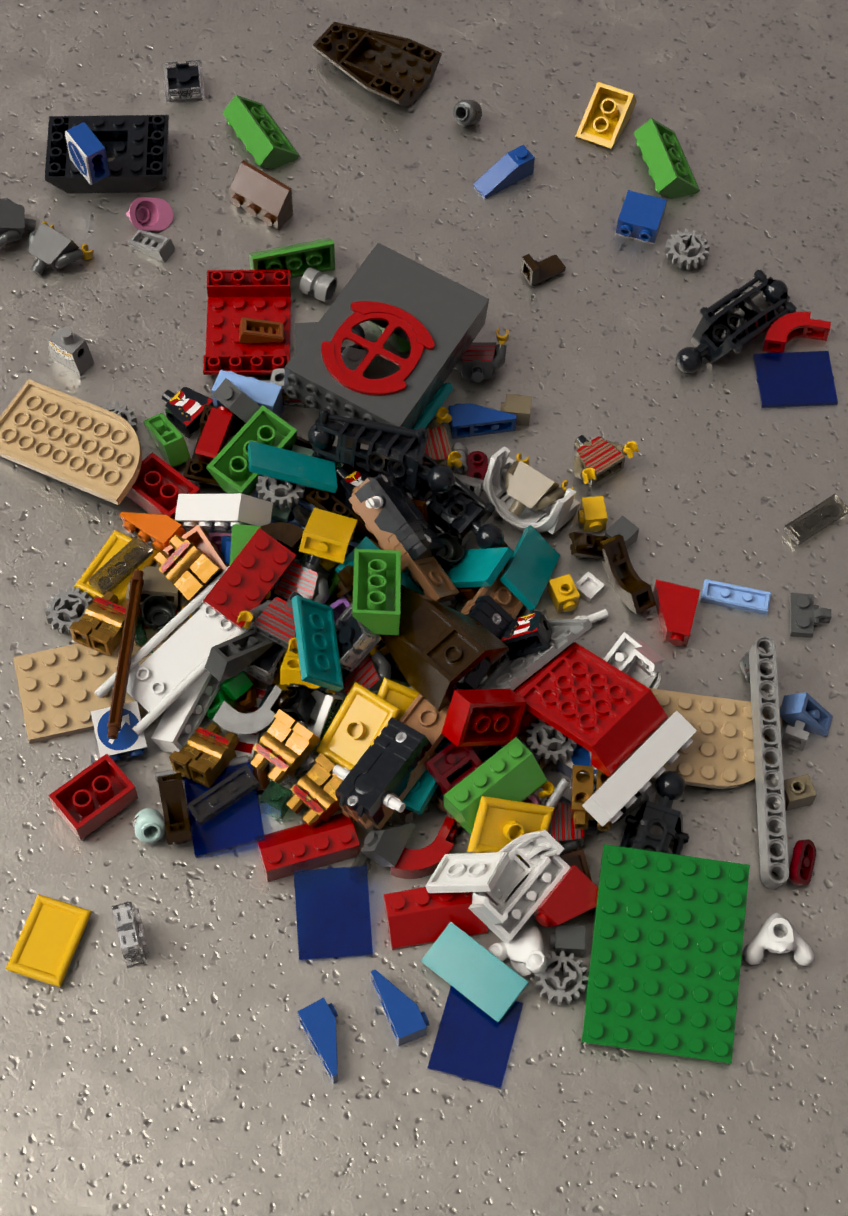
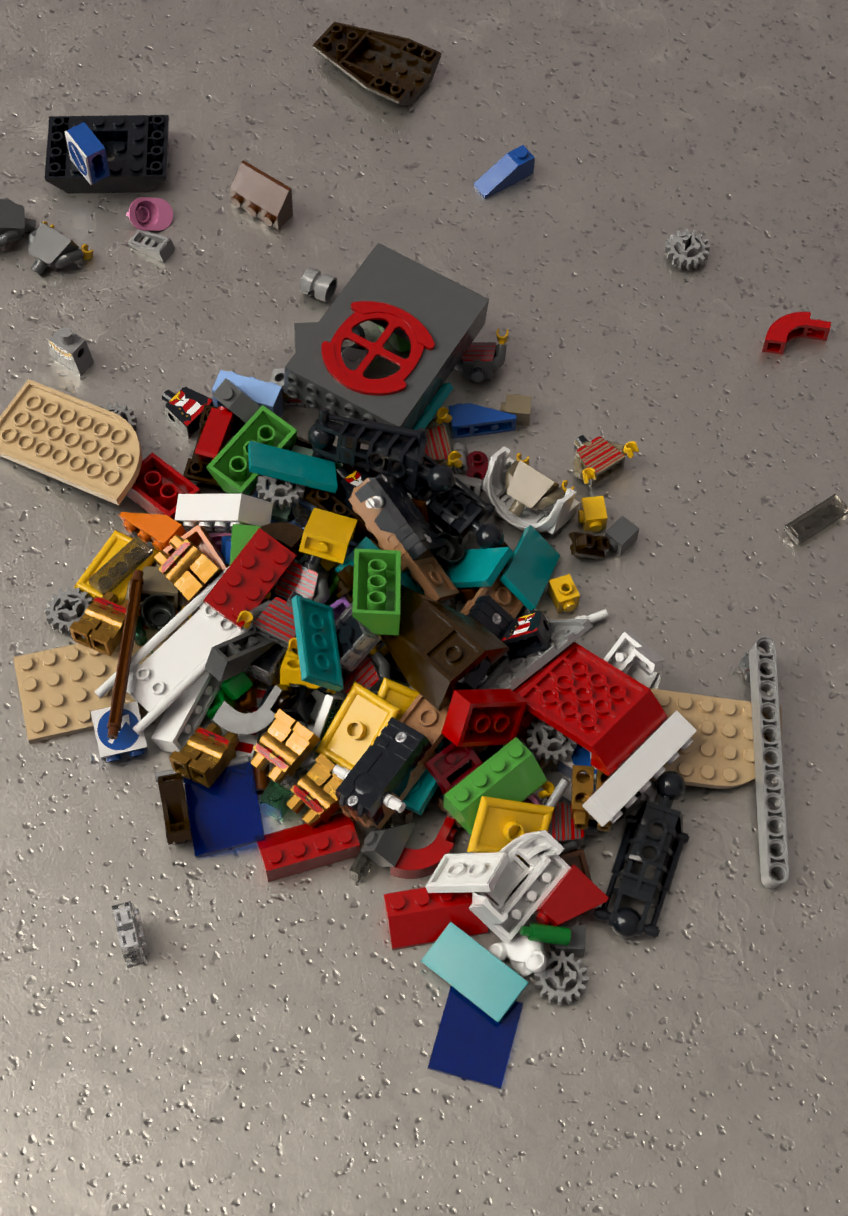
yellow piece [5,894,92,988] -> none
red brick [48,753,138,841] -> none
light aqua head [133,808,165,843] -> none
bright green slope [143,413,191,467] -> none
piece [162,60,206,103] -> none
clear smoke plate [187,764,260,826] -> none
red slope [203,270,291,375] -> none
bright green slope [222,95,300,169] -> none
dark orange slope [239,317,284,343] -> none
bright green slope [249,238,335,278] -> none
clear blue piece [294,866,373,960] -> none
blue slope [297,998,338,1084] -> none
blue slope [371,969,429,1046] -> none
dark grey head [453,100,482,126] -> none
dark brown bracket [521,254,566,287] -> none
white tile [575,571,605,603] -> none
yellow slope [576,82,637,149] -> none
green plate [581,844,750,1064] -> none
dark brown arch [600,534,656,614] -> none
blue piece [615,190,667,244] -> none
bright green slope [634,118,700,199] -> none
red slope [653,579,700,646] -> none
black piece [676,269,797,374] -> none
light blue tile [700,579,771,615] -> none
white head [743,912,815,966] -> none
clear blue piece [753,351,838,408] -> none
medium blue slope [780,692,833,736] -> none
light grey tile [781,720,810,751] -> none
dark tan brick [784,774,817,811] -> none
dark red plate [789,839,816,886] -> none
dark grey hinge [790,593,831,638] -> none
none -> green cylinder [520,923,571,946]

